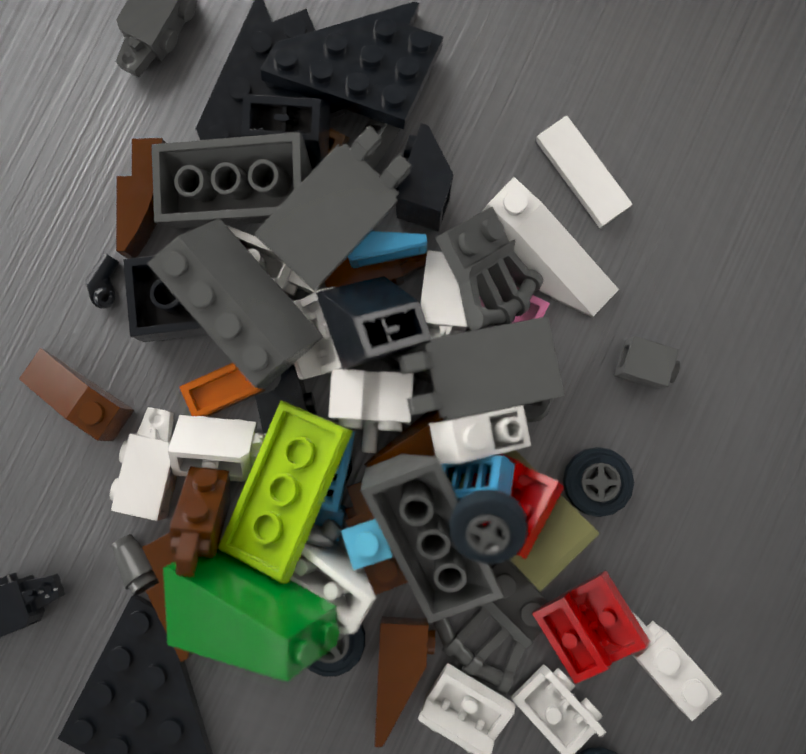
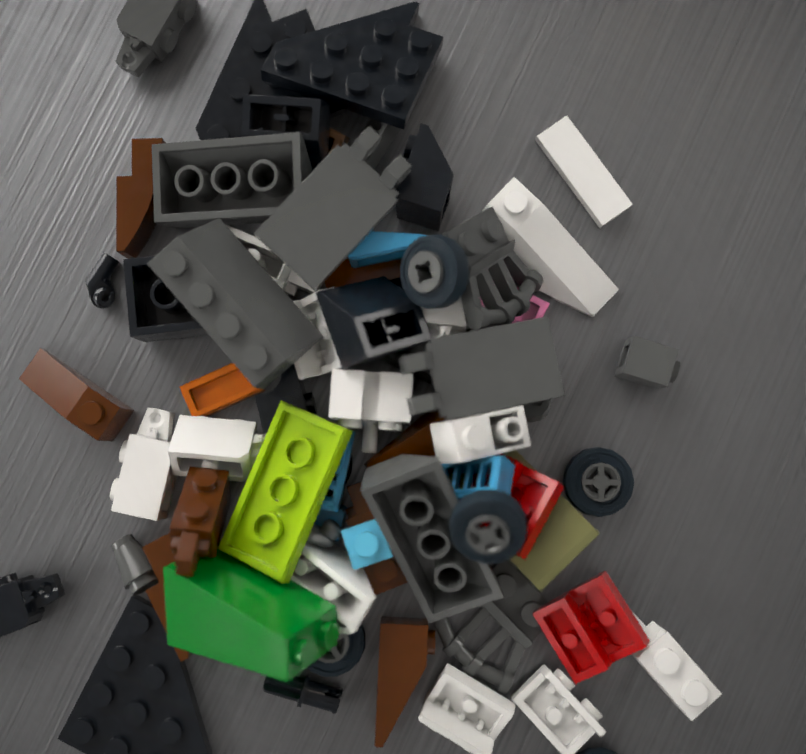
none -> black axle [263,675,343,714]
none -> black wheel [400,235,469,309]

